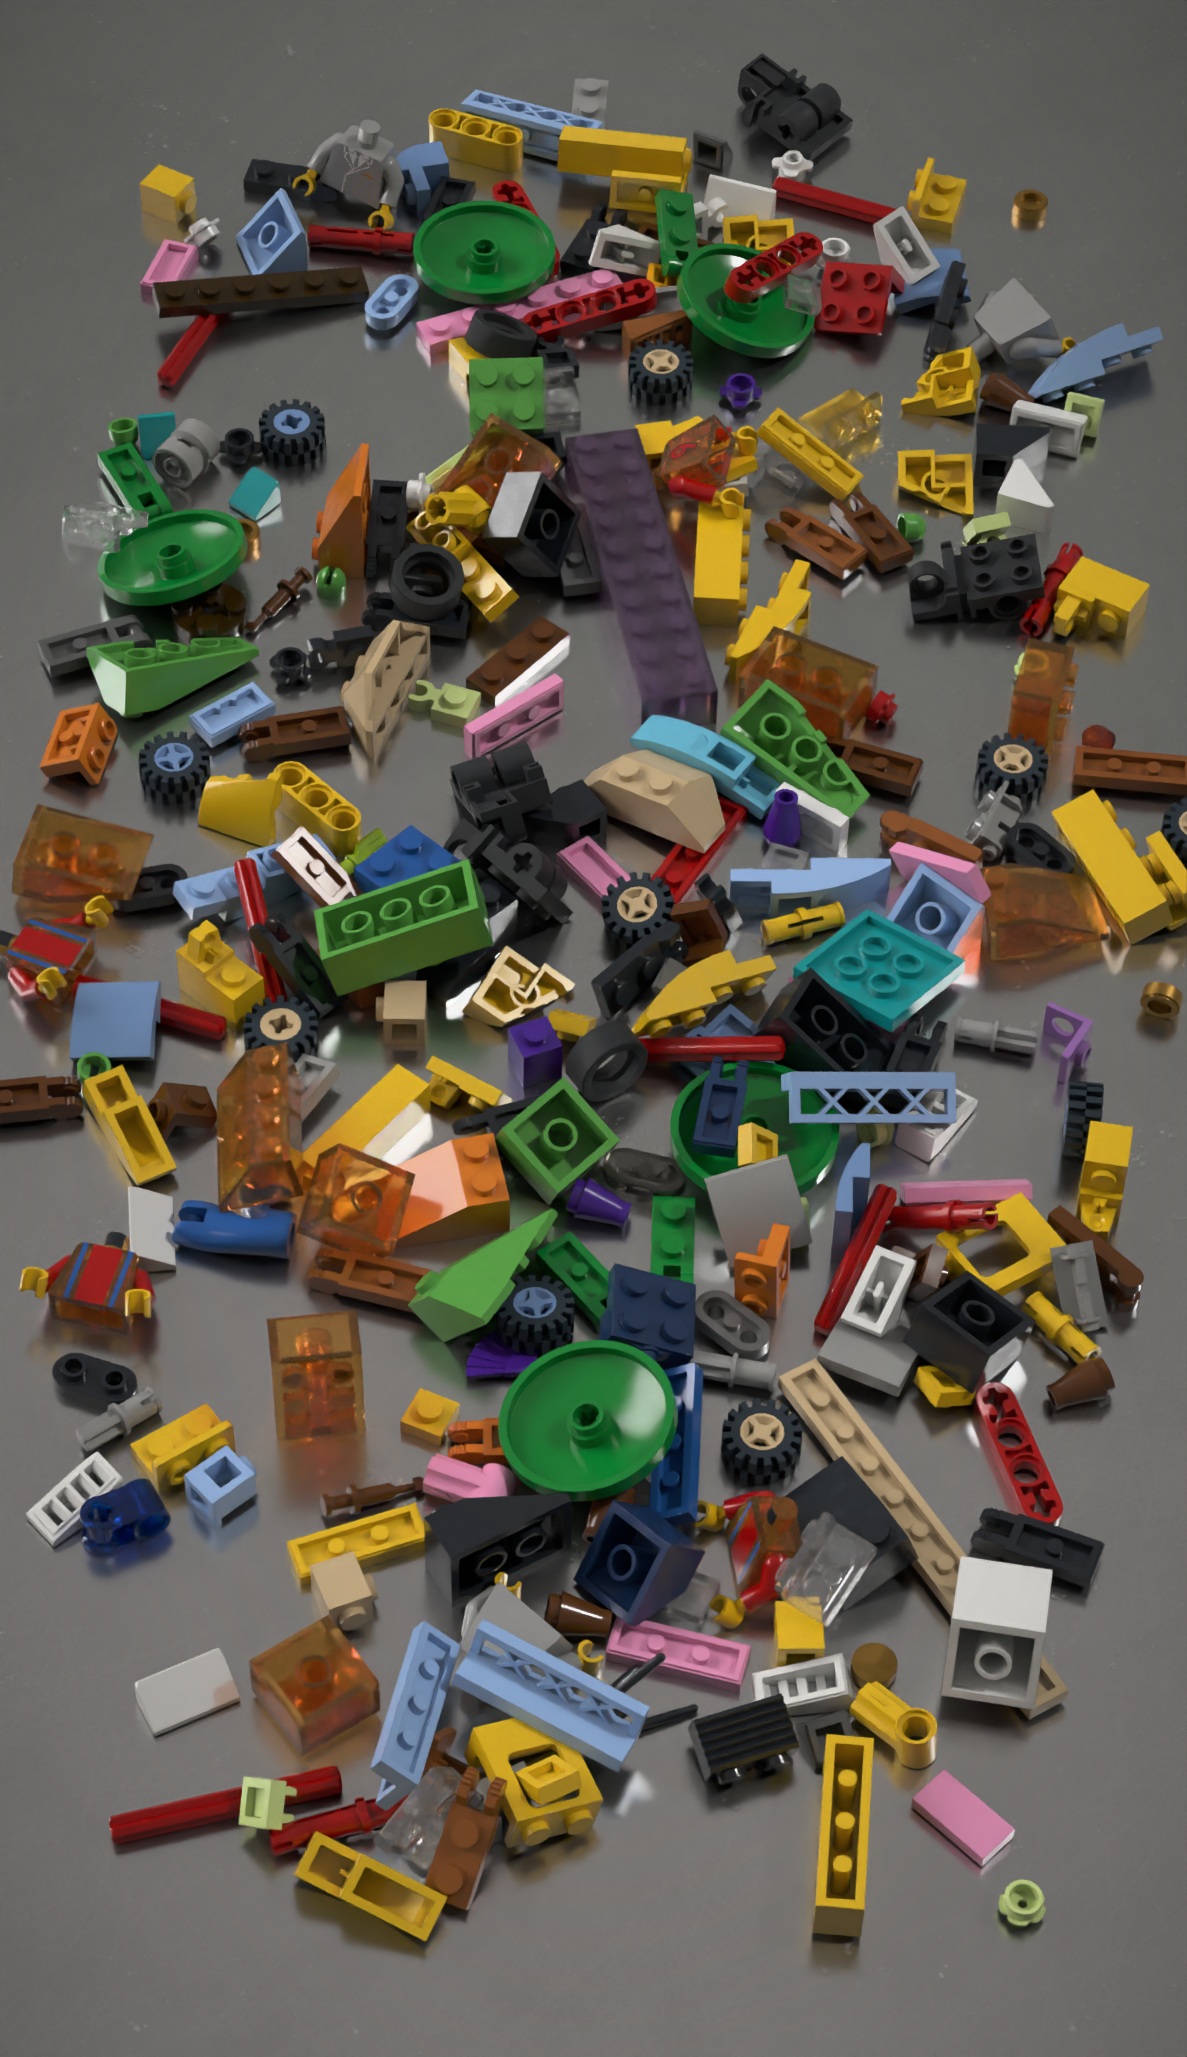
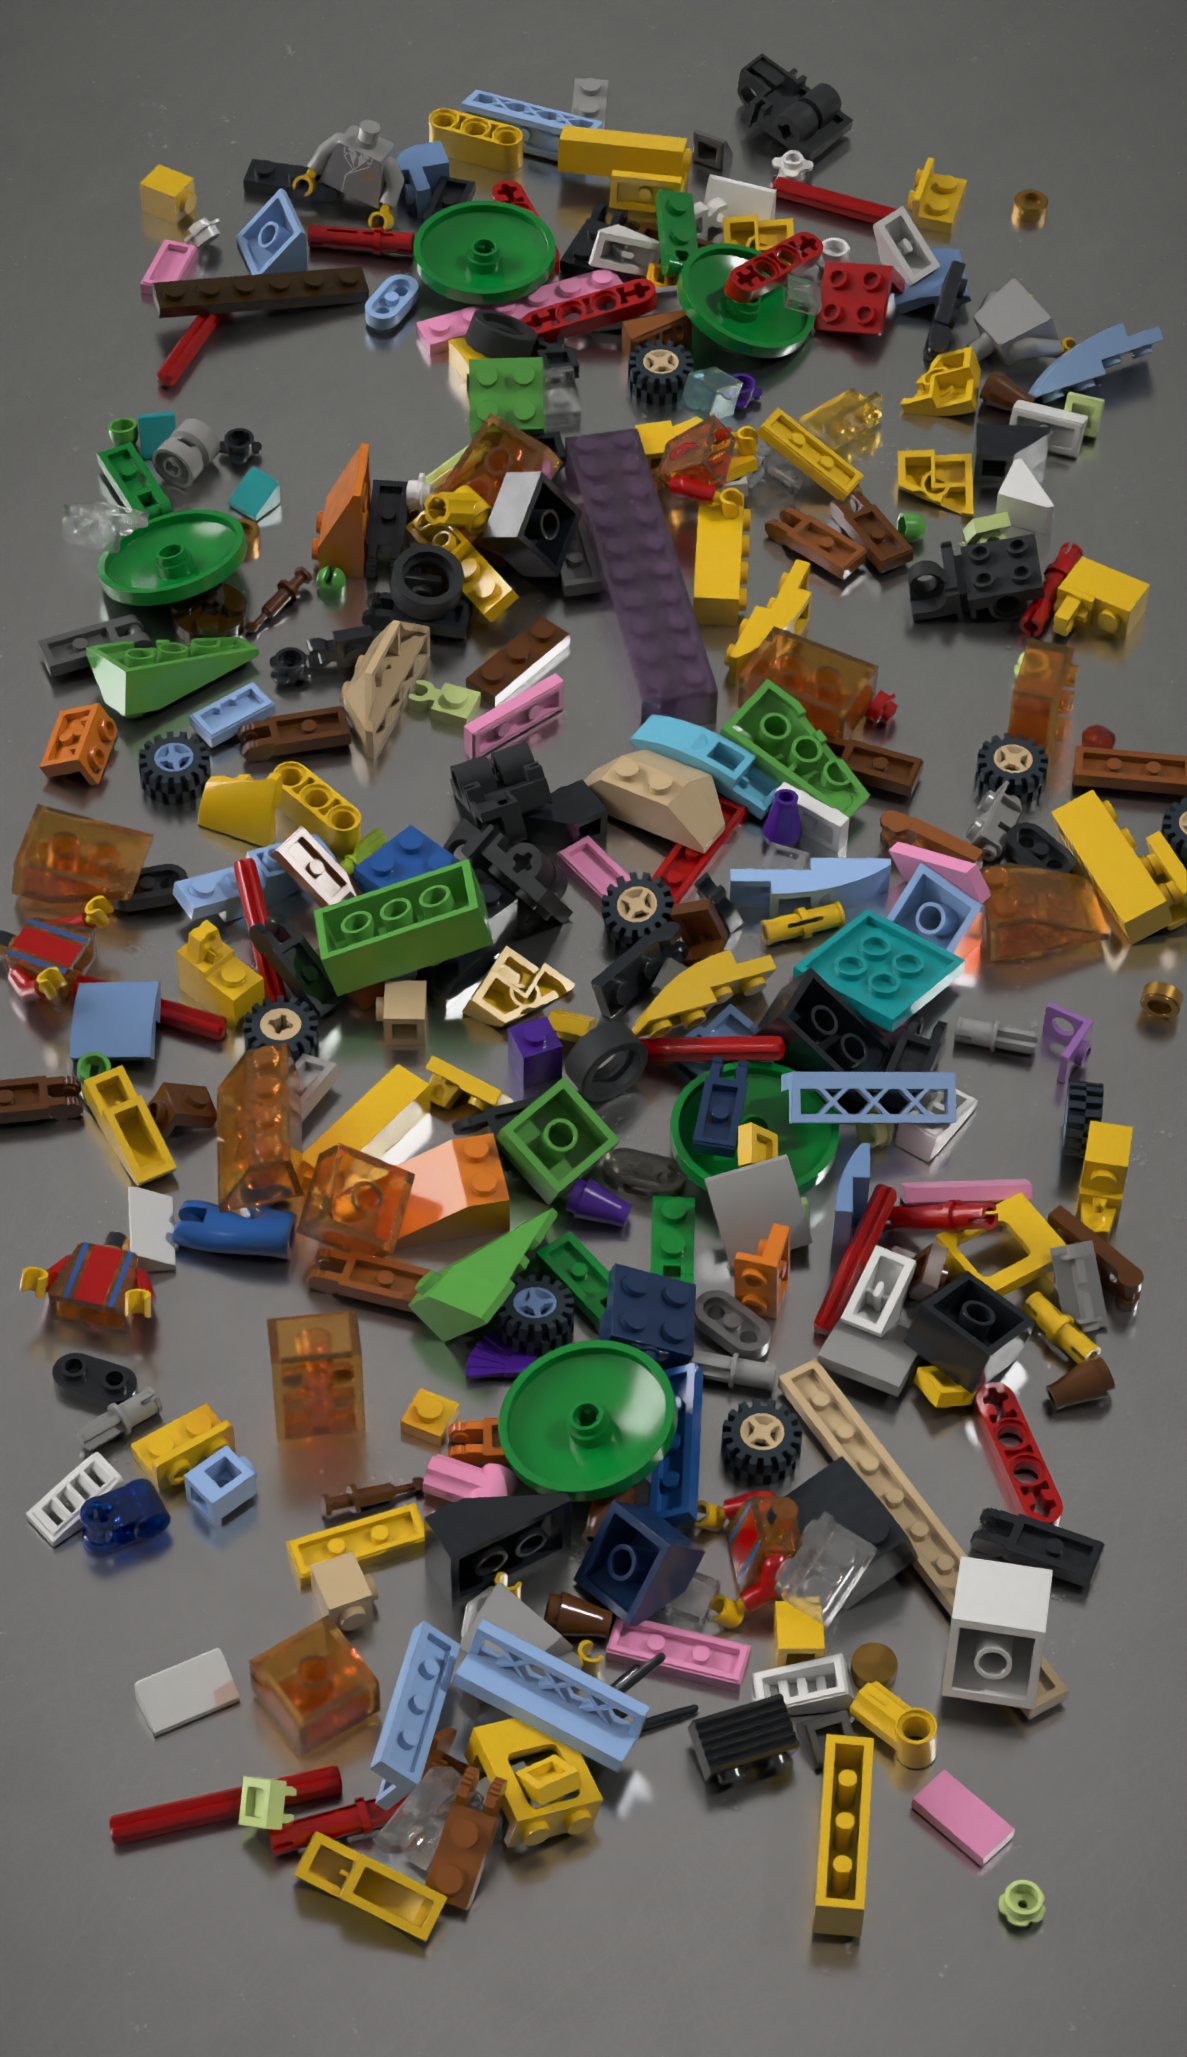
black wheel [259,399,326,466] -> none
none -> clear light blue brick [680,367,743,422]

